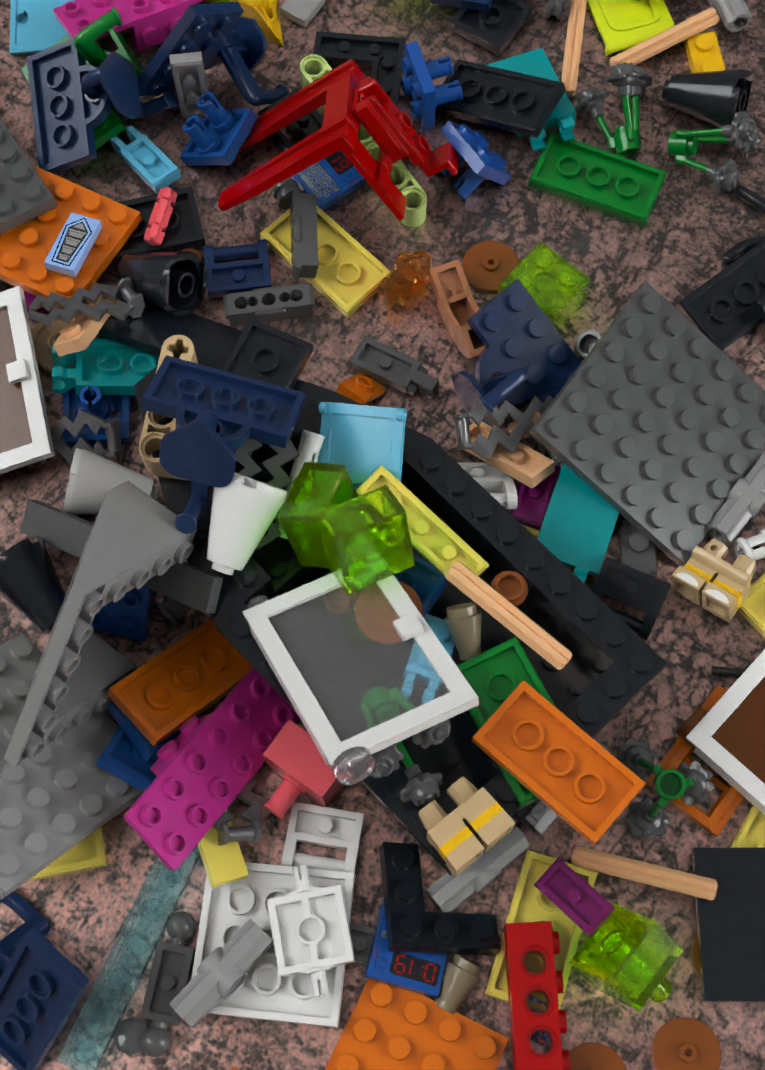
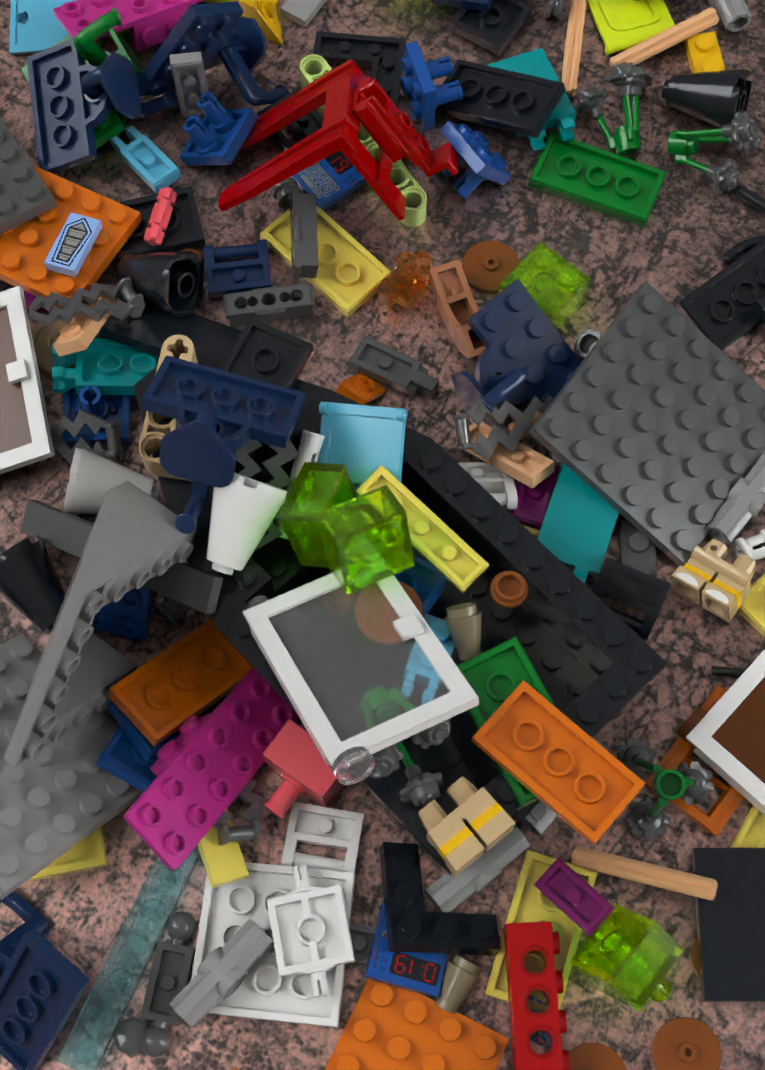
light nougat axle [445,561,573,670] -> none

